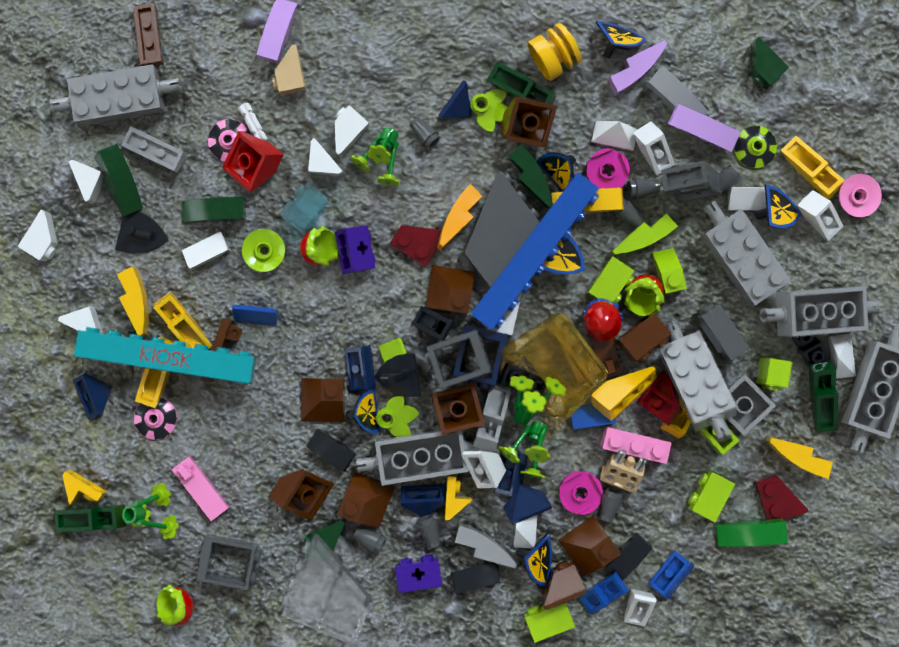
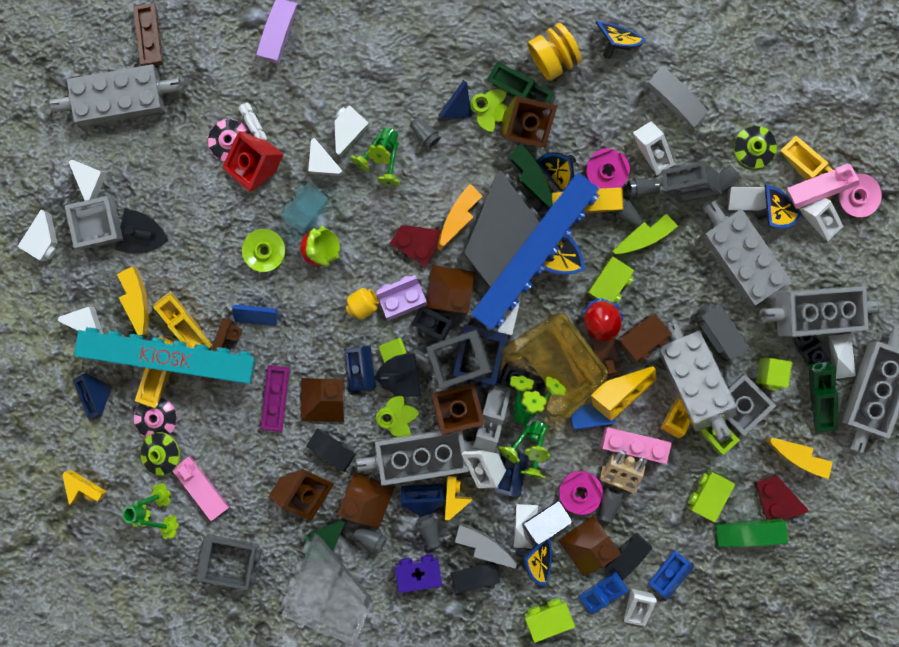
dark green slope [54,505,126,532] -> none
dark green slope [94,144,143,217] -> none
light grey hinge [121,126,187,173] -> none
lime hair [157,585,195,626] -> none
dark green slope [182,196,246,223] -> none
white slope [182,231,230,270] -> none
tan slope [272,44,307,96] -> none
dark purple brick [335,225,376,274] -> none
shield [346,389,381,433] -> none
dark blue slope [503,485,552,525] -> none
slope [541,560,587,610] -> none
white slope [591,121,638,151] -> none
lavender slope [608,40,667,96] -> none
lime hair [624,274,664,317] -> none
dark red wing [637,370,683,426] -> none
lime slope [652,248,687,294] -> none
lavender slope [668,104,741,152] -> none
dark green slope [751,37,789,89] -> none
none -> light grey piece [64,196,123,250]
none -> dish [140,432,180,476]
none -> magenta tile [260,365,290,432]
none -> yellow head [346,288,379,320]
none -> lavender bracket [376,275,428,321]
none -> slope [523,500,572,545]
none -> bright pink hinge [787,163,859,209]

